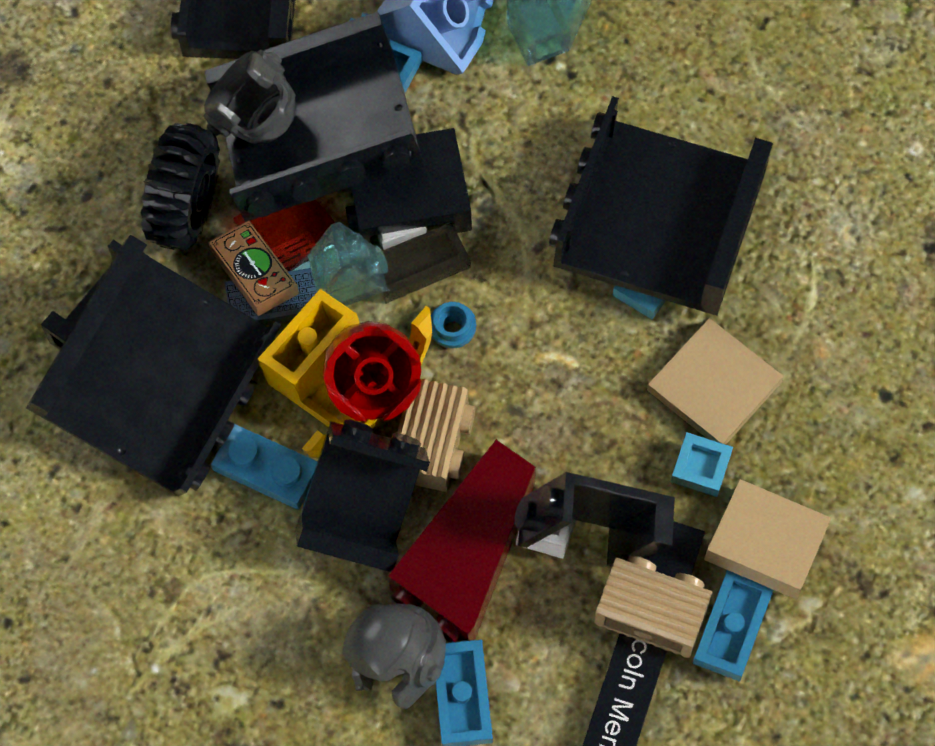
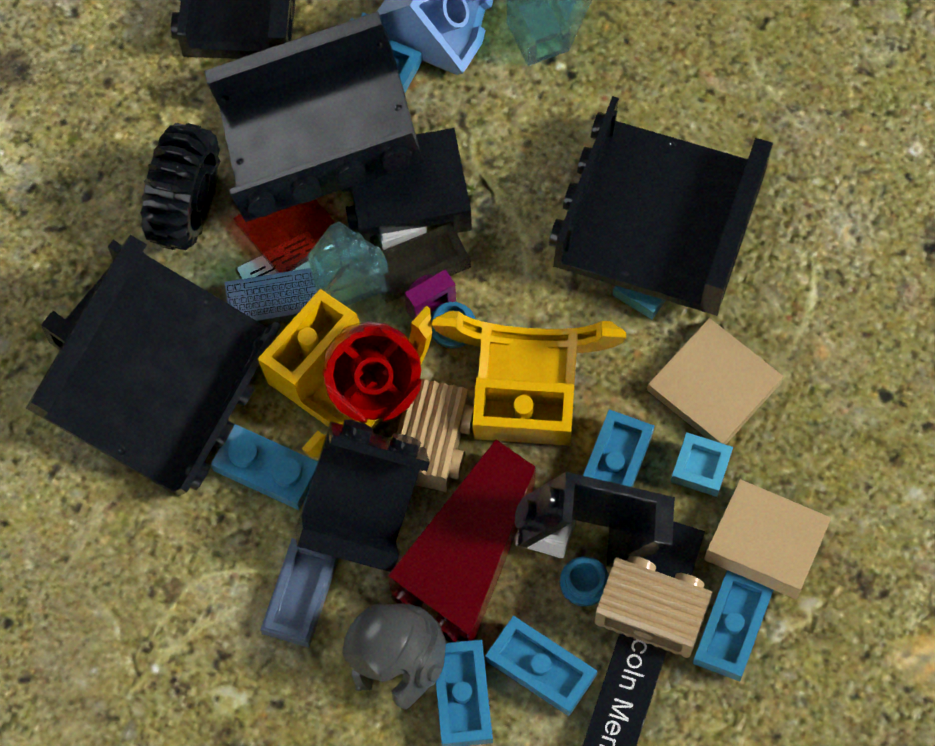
dark grey helmet [203,49,297,144] -> none
medium nougat tile [209,221,299,316] -> none
none -> sand blue tile [260,538,339,648]
none -> magenta plate [405,269,456,320]
none -> yellow piece [432,311,627,446]
none -> dark azure plate [485,615,597,716]
none -> dark azure plate [560,557,609,607]
none -> dark azure plate [583,409,655,487]

